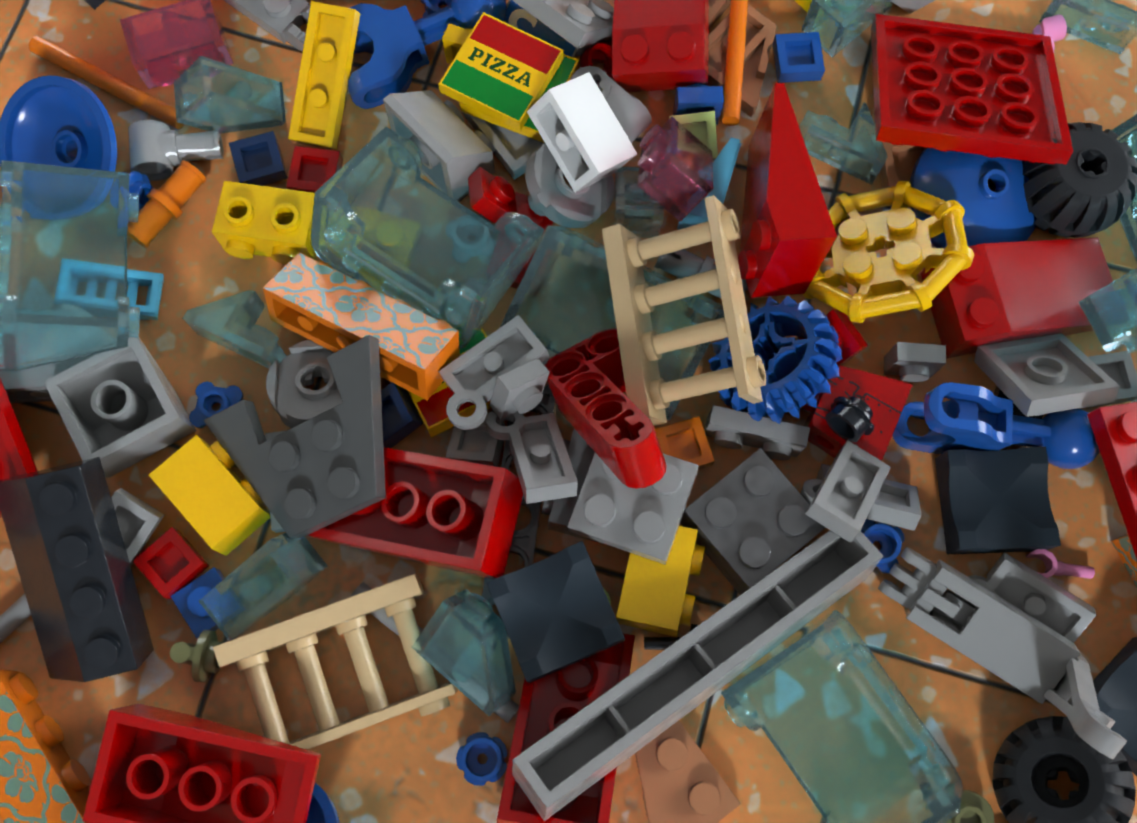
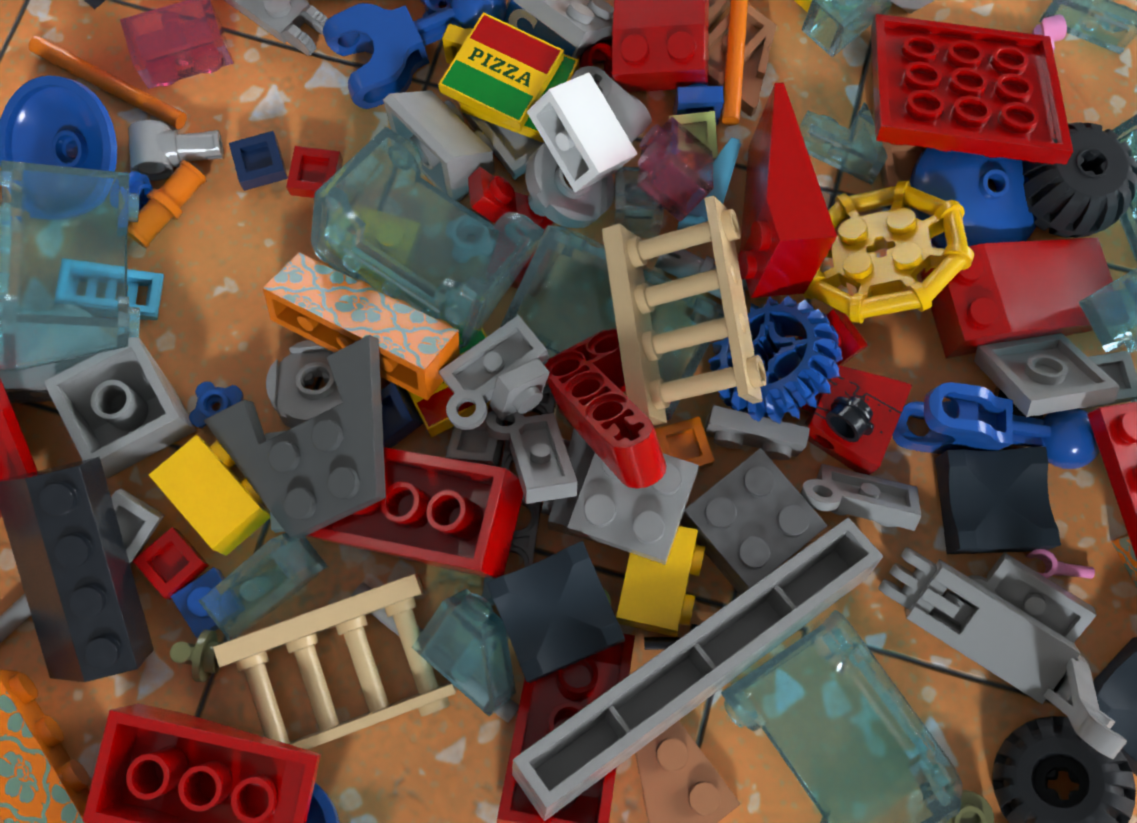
clear light blue slope [174,56,286,134] -> none
clear light blue slope [182,290,287,369] -> none
yellow brick [212,181,325,265] -> none
yellow plate [288,1,361,150] -> none
blue plate [456,732,507,786] -> none
blue plate [772,32,825,83] -> none
light grey plate [805,440,891,543] -> none
blue plate [861,519,905,574] -> none
light grey plate [884,342,946,382] -> none

